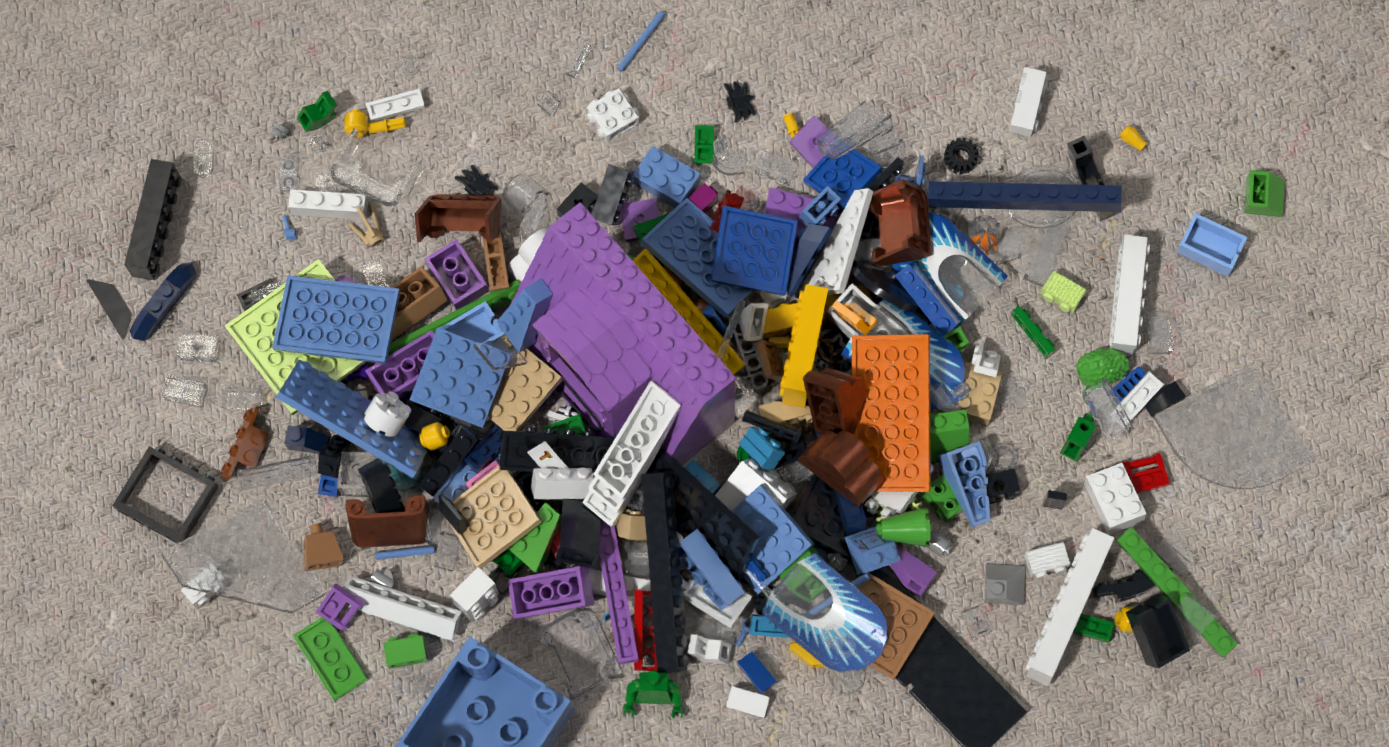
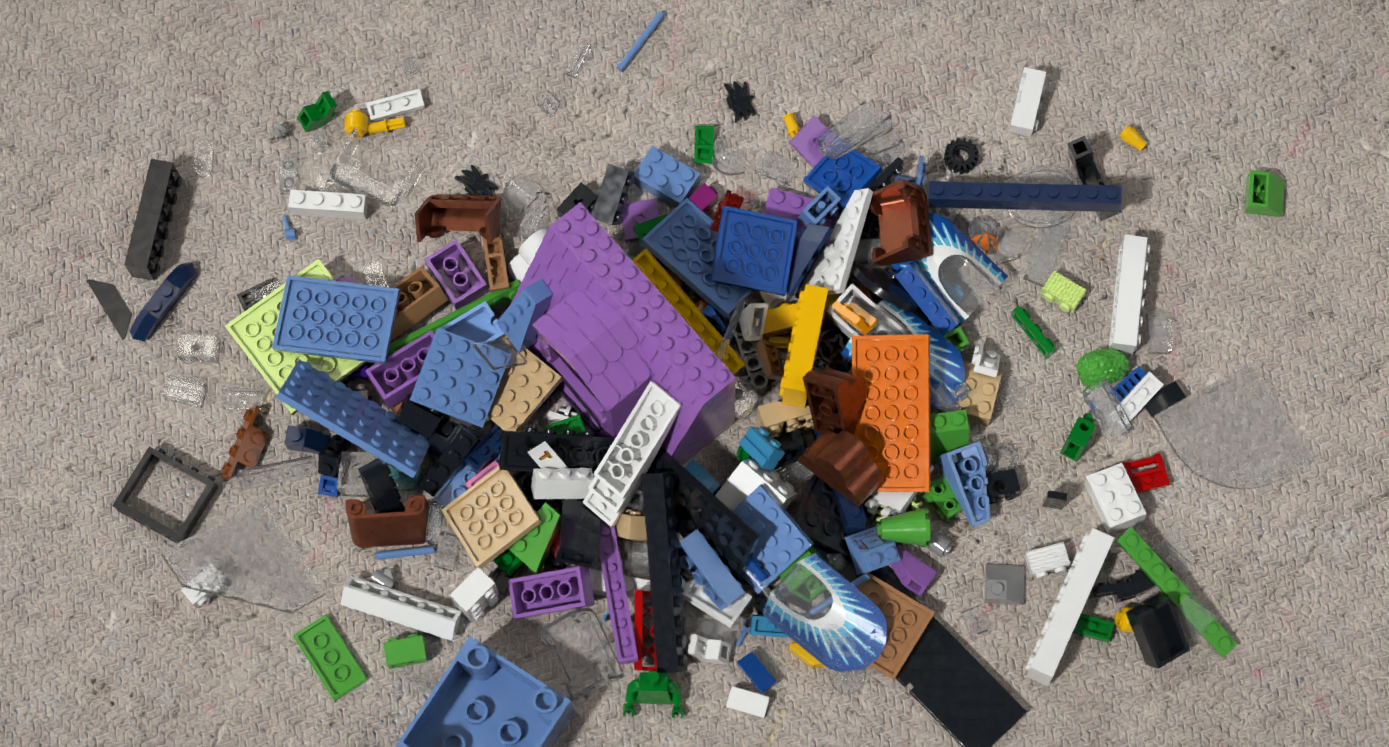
medium nougat torso [303,523,344,572] -> none
medium lavender plate [316,583,365,631] -> none
tan plant [349,202,384,247] -> none
white brick [364,392,411,437] -> none
yellow head [419,422,450,450] -> none
black slope [439,494,470,534] -> none
white brick [586,88,640,143] -> none
black pin [742,410,802,444] -> none
light blue piece [1176,213,1247,277] -> none

